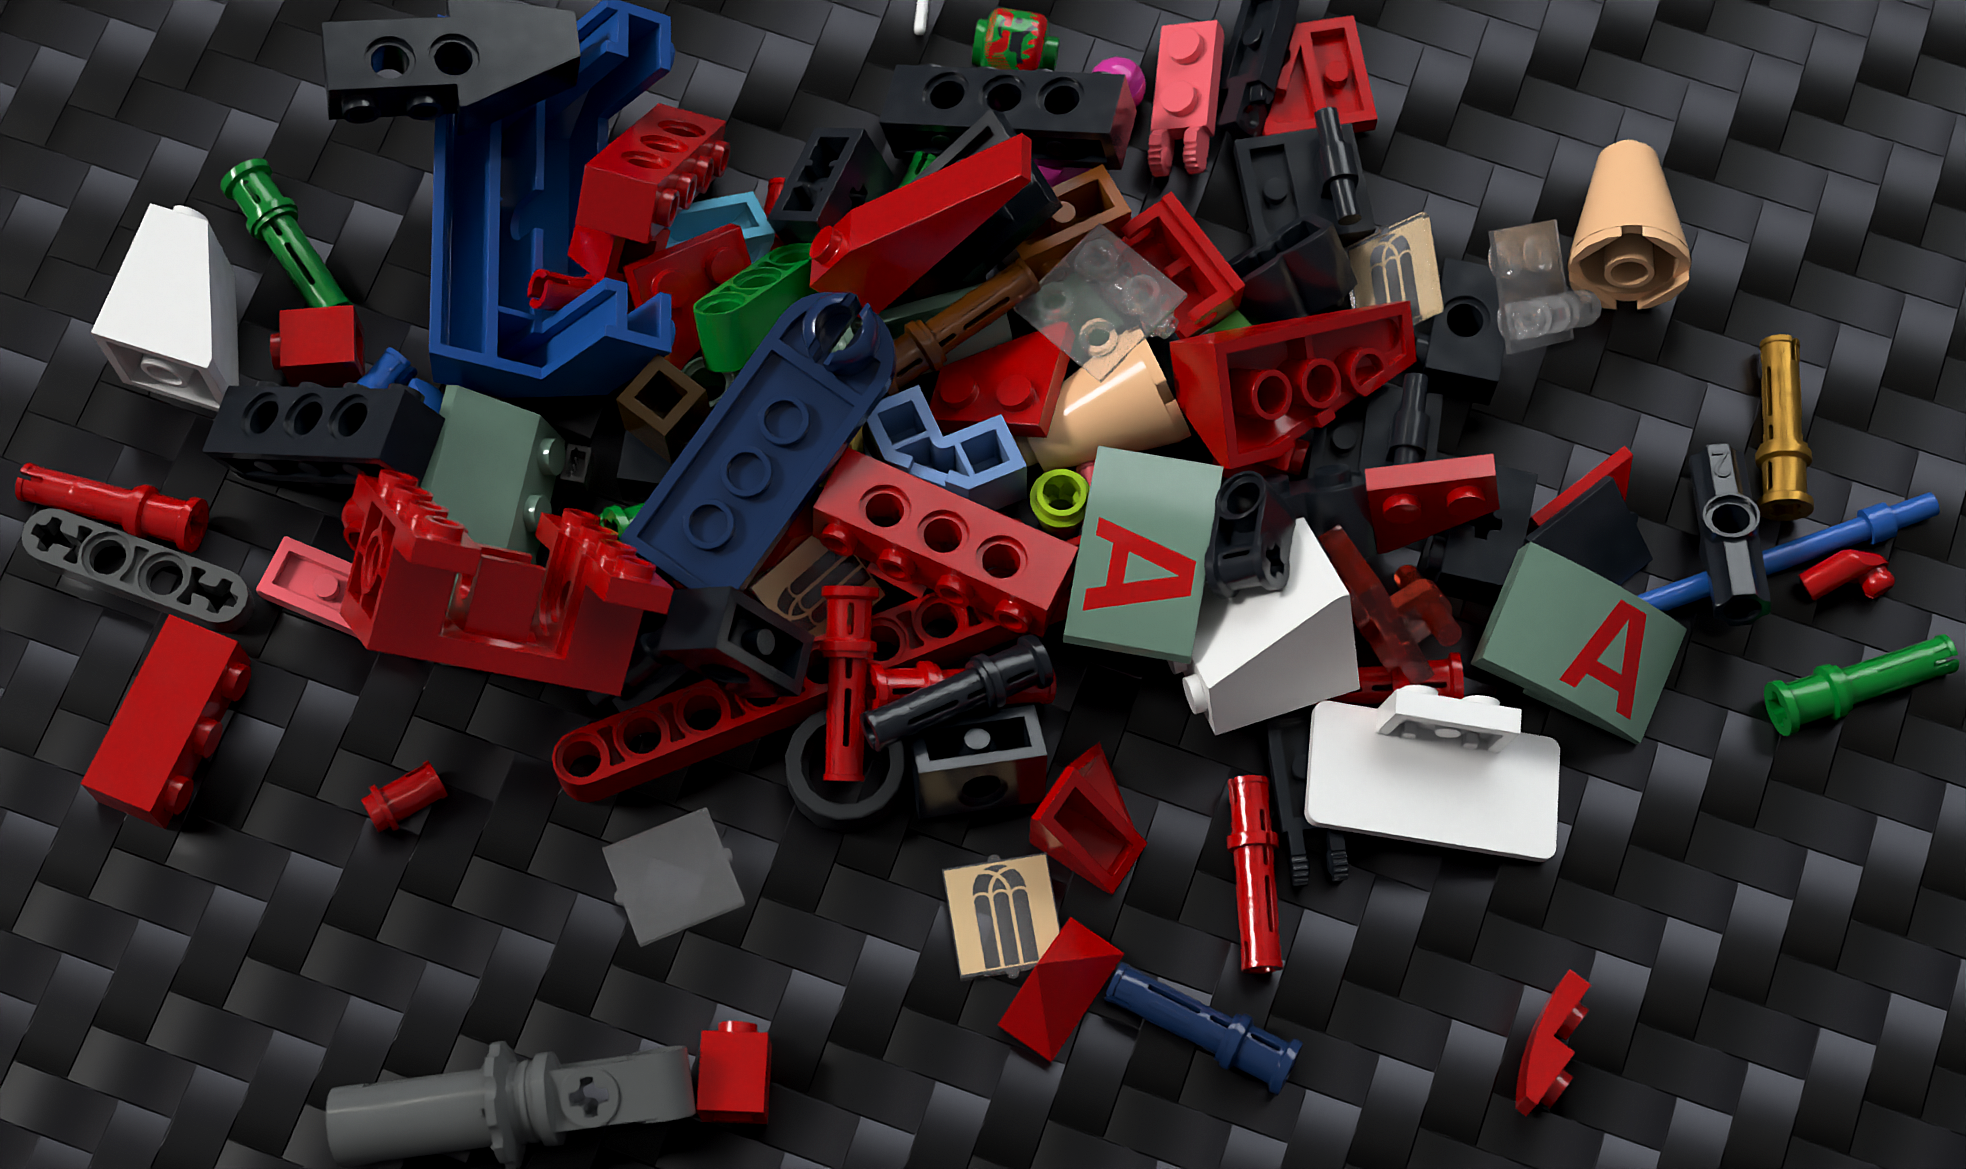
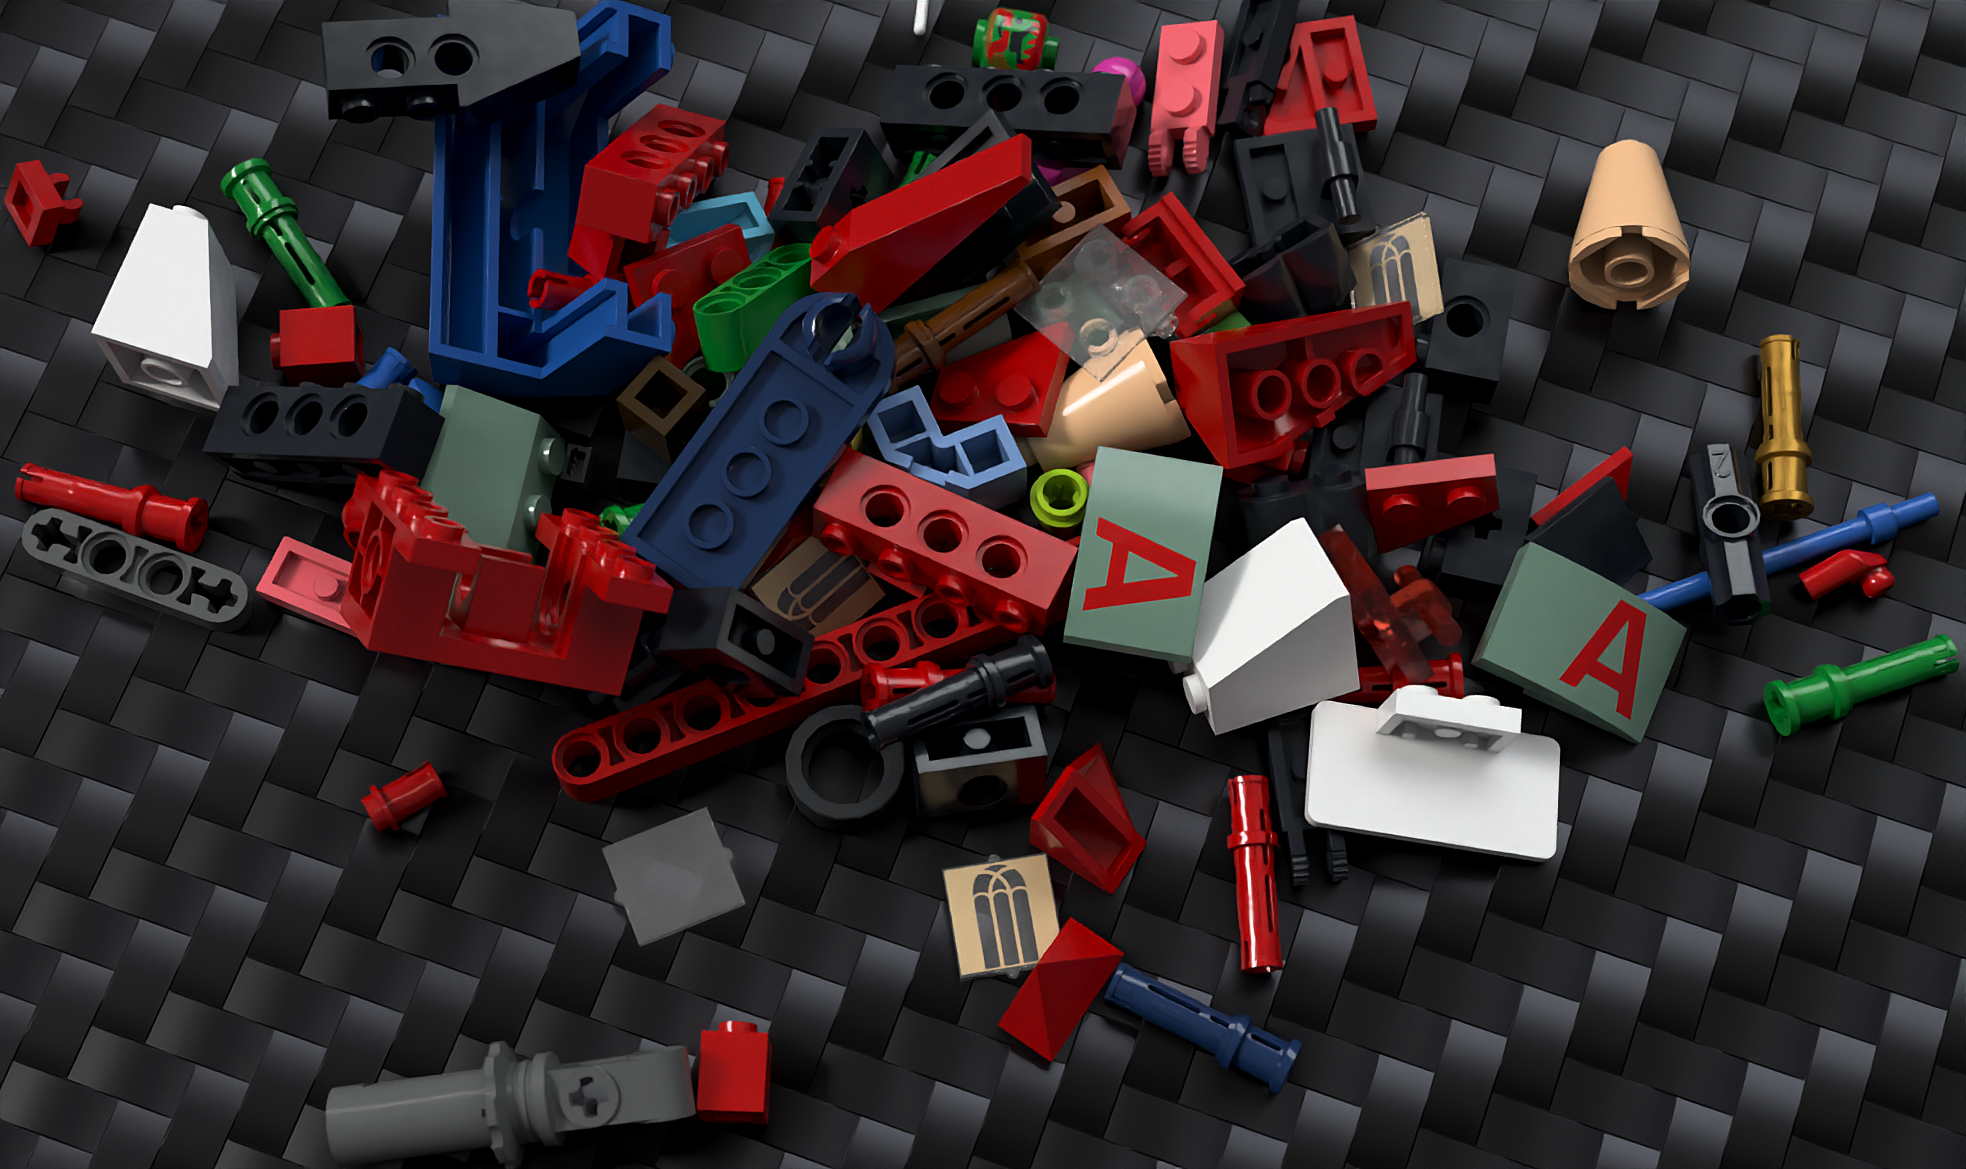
red brick [81,614,252,829] -> none
red pin [819,586,879,781] -> none
black piece [1204,471,1296,599] -> none
clear hinge [1488,219,1602,354] -> none
red slope [1516,969,1591,1116] -> none
none -> red tile [4,160,84,247]

